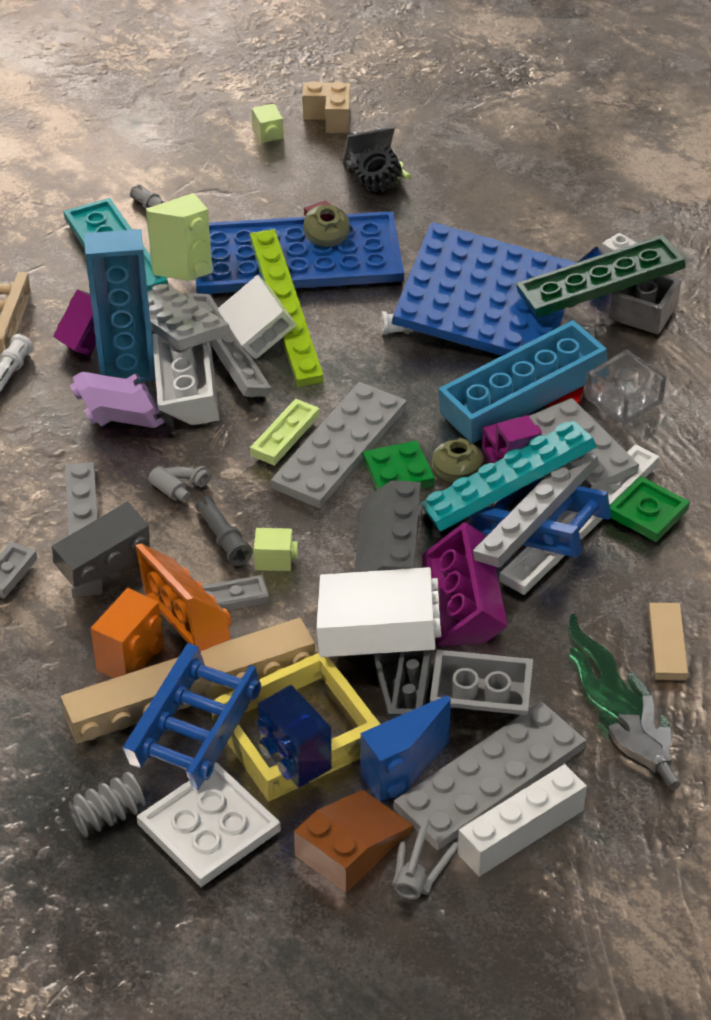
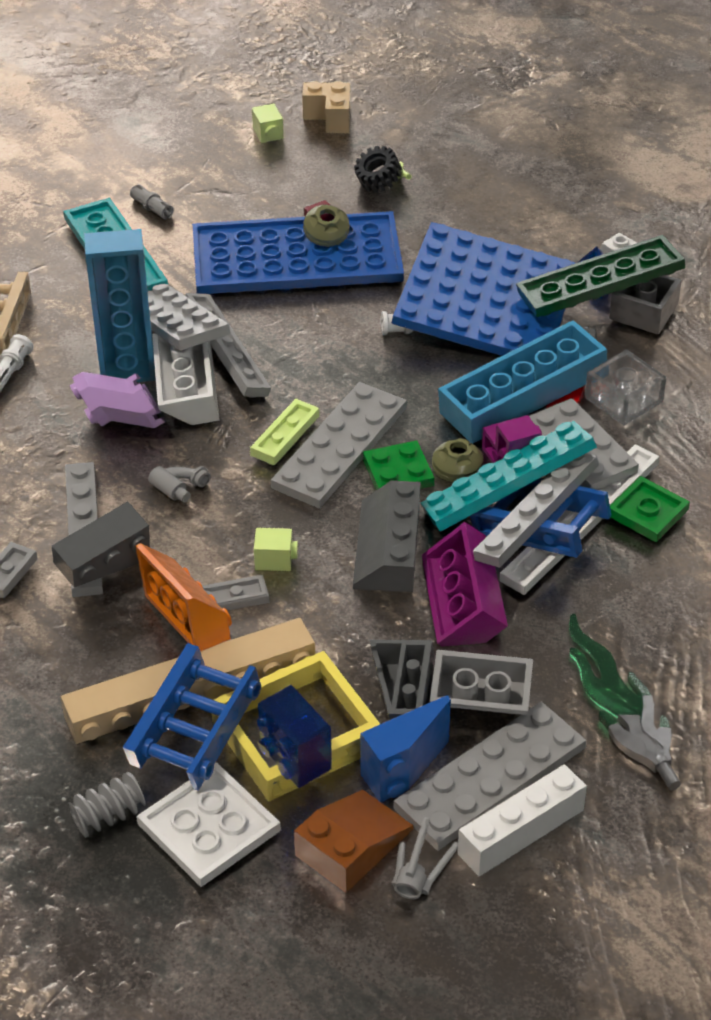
magenta brick [53,289,97,356] -> none
orange brick [90,588,164,678] -> none
yellowish green slope [146,193,212,281] -> none
dark grey pin [196,496,253,566] -> none
white brick [218,275,297,359] -> none
lime plate [250,229,324,387] -> none
white brick [317,567,441,657] -> none
flat silver hinge [342,126,395,171] -> none
tan tile [648,603,688,681] -> none

